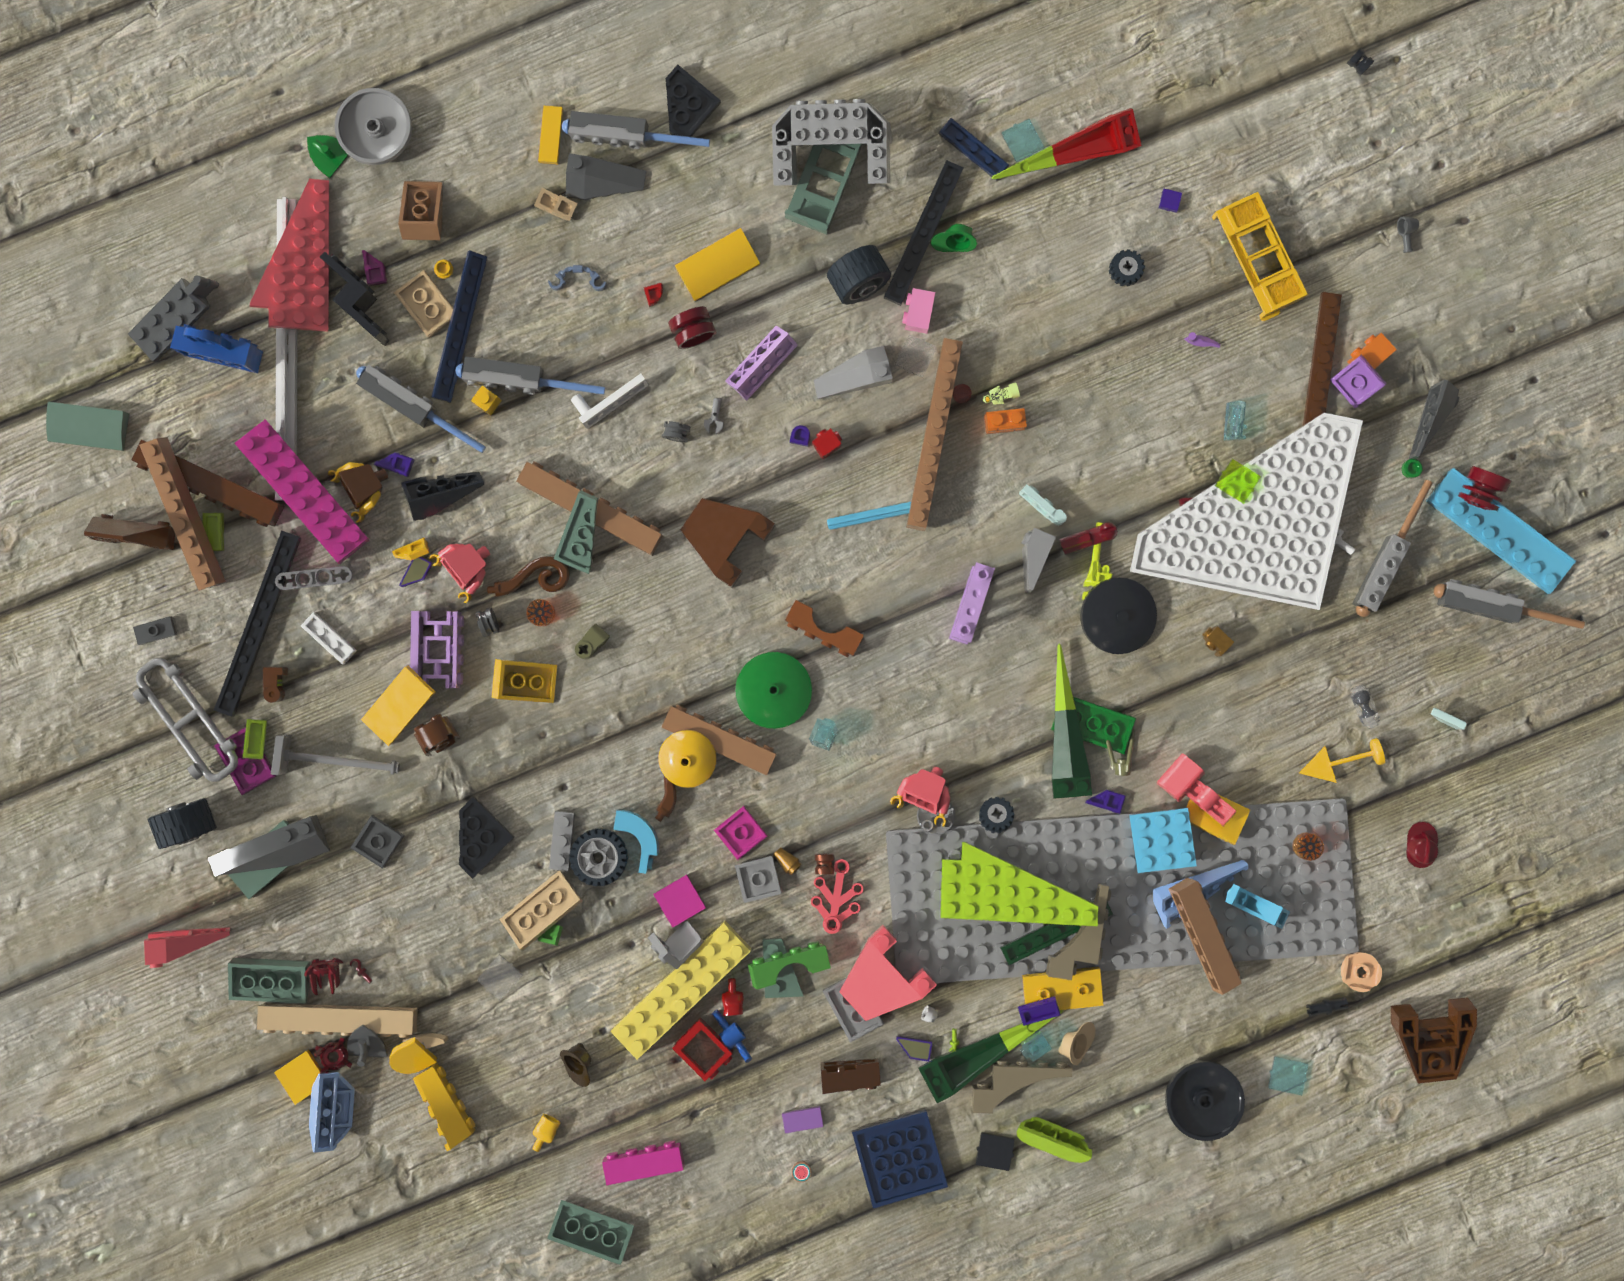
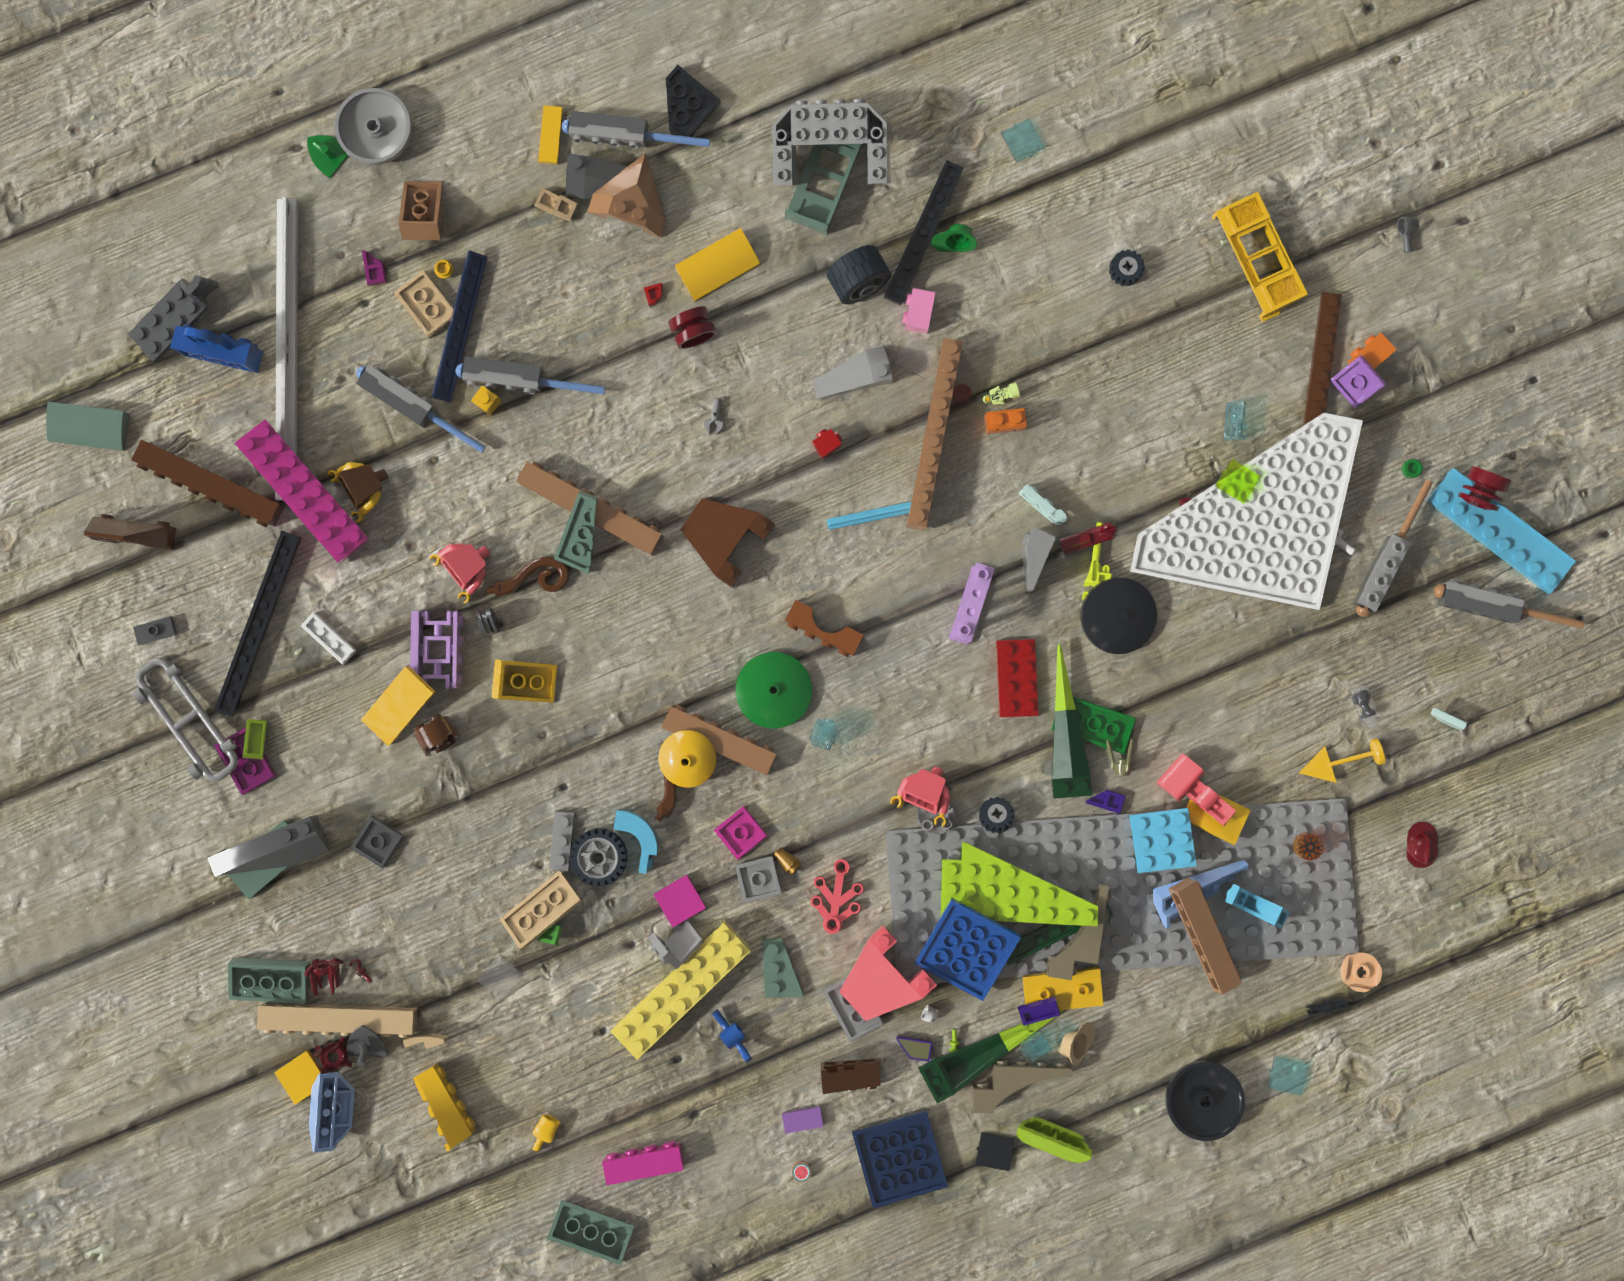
medium nougat brick [139,437,226,591] -> none
coral wedge [144,927,230,968] -> none
black wheel [147,798,217,849] -> none
lime tile [202,513,224,551] -> none
coral wing [250,178,329,332] -> none
reddish brown leg [263,667,288,703] -> none
light grey tile [271,735,400,775] -> none
light grey beam [275,566,353,590] -> none
black bracket [320,252,389,346] -> none
dark purple tile [374,452,415,477] -> none
yellow tile [389,1037,437,1074] -> none
yellow tile [392,537,429,560] -> none
olive tile [399,557,433,587] -> none
black wedge [401,472,484,521] -> none
black plate [459,797,514,879] -> none
clear orange wheel [526,599,555,627] -> none
sand blue piece [548,265,607,291] -> none
dark brown piece [560,1043,592,1087] -> none
white piece [571,374,649,429] -> none
olive piece [575,624,610,659] -> none
dark grey wheel [662,421,691,443] -> none
red window [672,1017,733,1081] -> none
red piece [722,978,744,1016] -> none
lavender fence [725,326,798,401] -> none
bright green arch [748,942,831,990] -> none
dark purple tile [789,425,810,447] -> none
copper wheel [815,853,834,875] -> none
dark blue tile [939,118,1009,181] -> none
red plate [992,108,1142,179] -> none
dark purple tile [1158,188,1182,213] -> none
medium lavender bar [1184,332,1220,348] -> none
pearl gold brick [1202,626,1234,657] -> none
black wheel [1347,48,1374,76] -> none
reddish brown wedge [1391,997,1477,1084] -> none
dark grey wedge [1409,379,1459,459] -> none
none -> medium nougat wedge [587,153,666,238]
none -> blue plate [914,898,1021,1001]
none -> red plate [996,639,1038,717]

